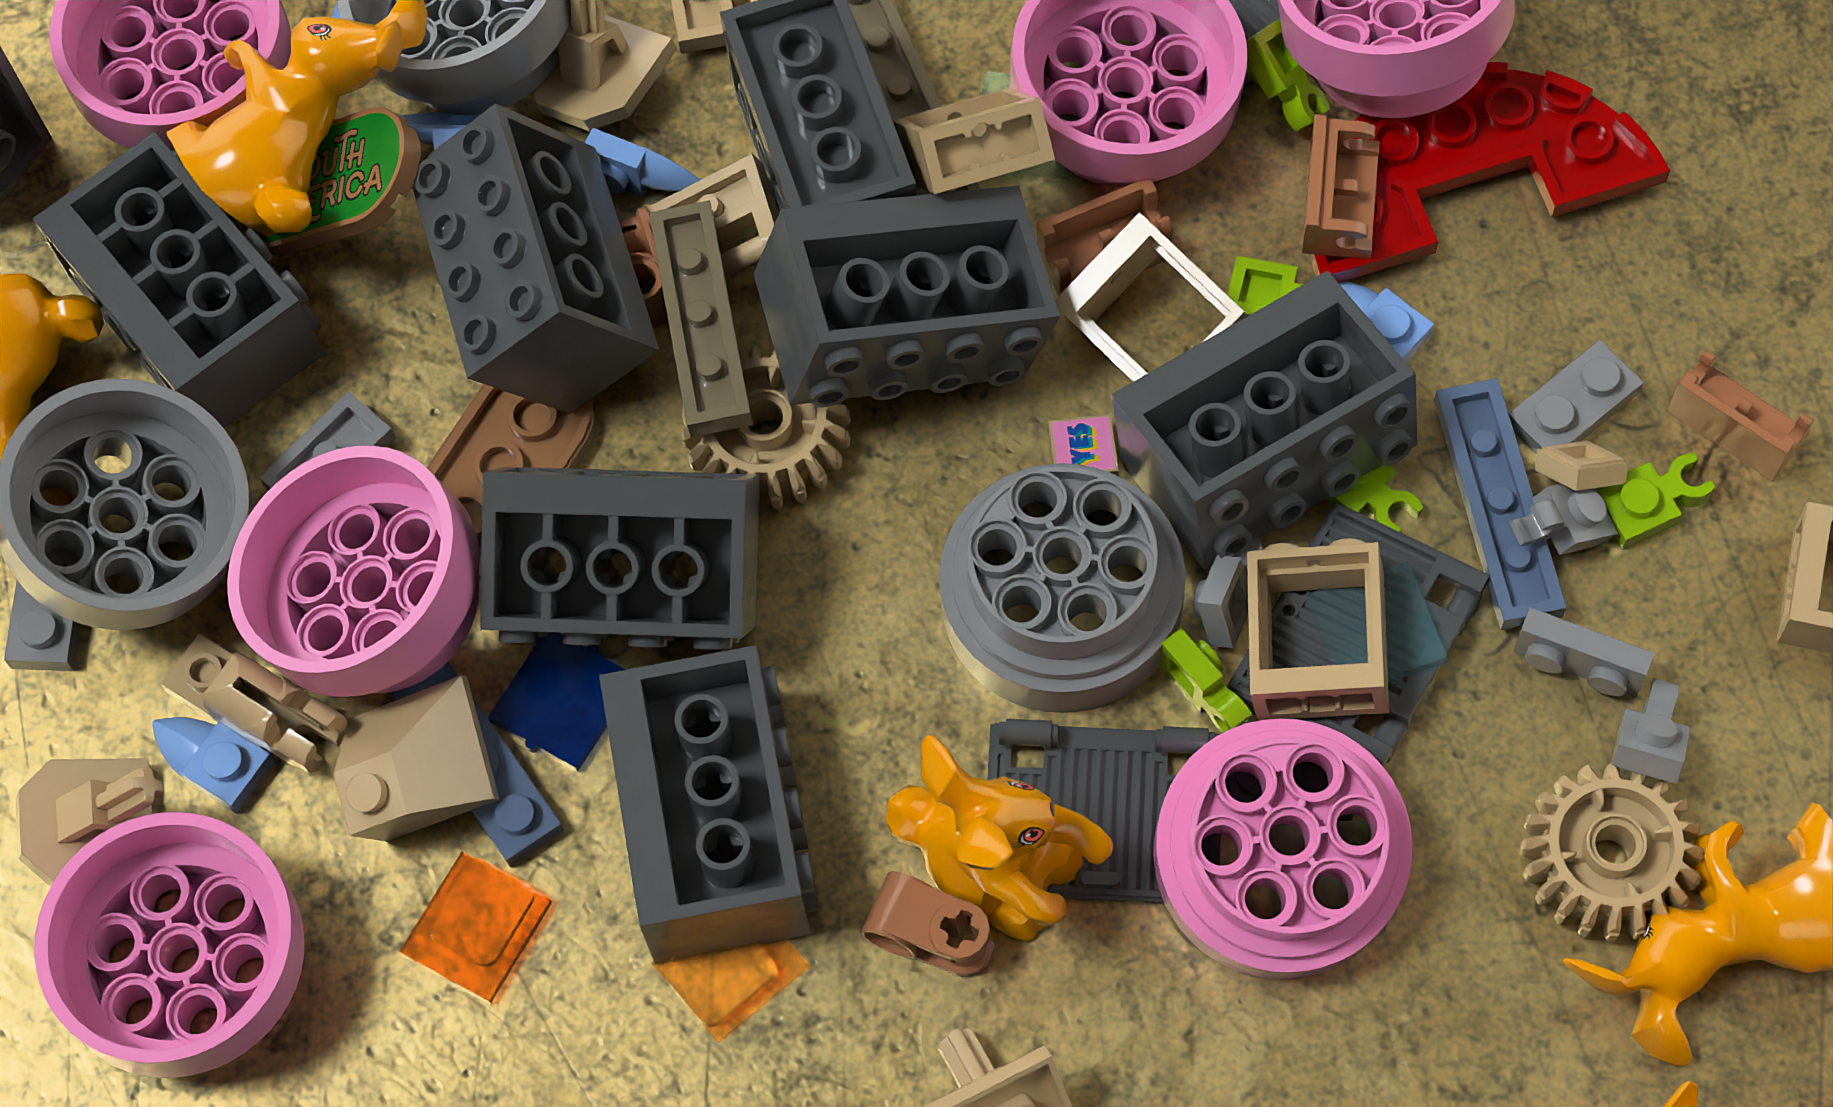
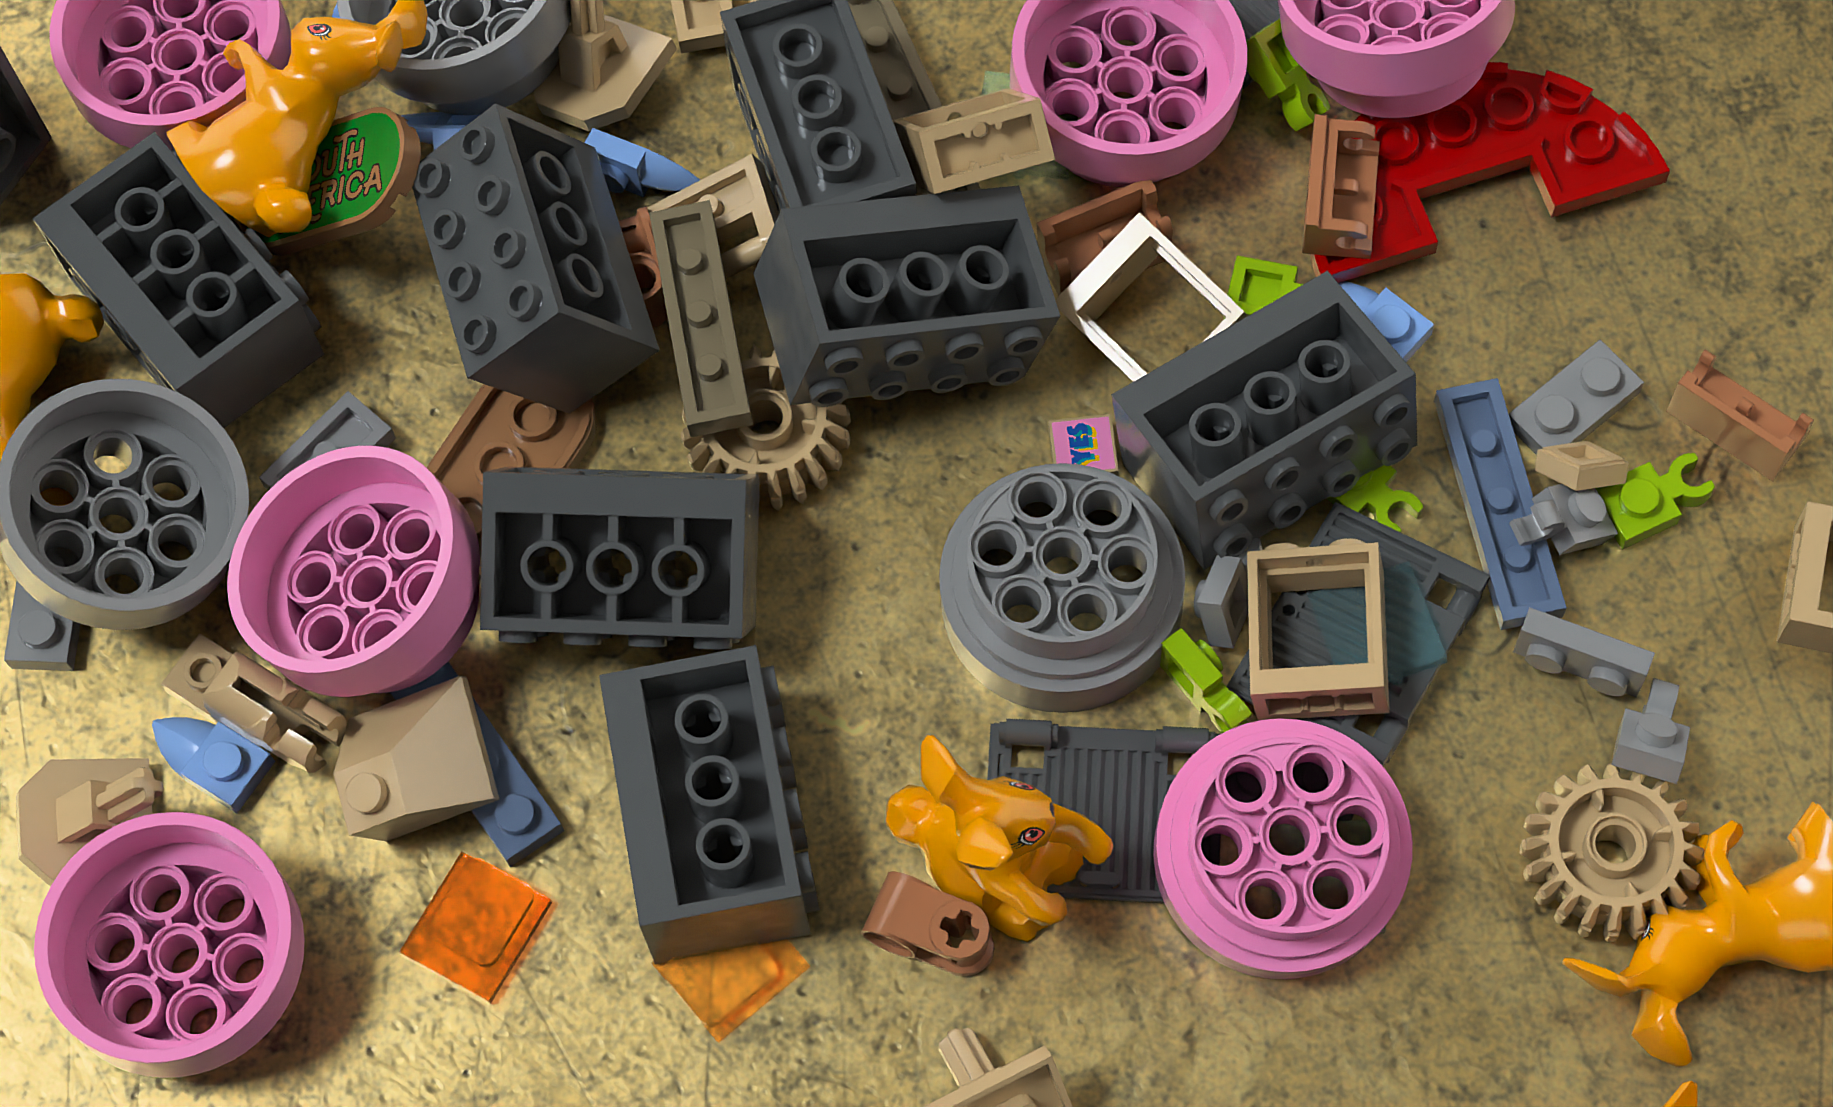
clear blue piece [487,632,626,772] -> none

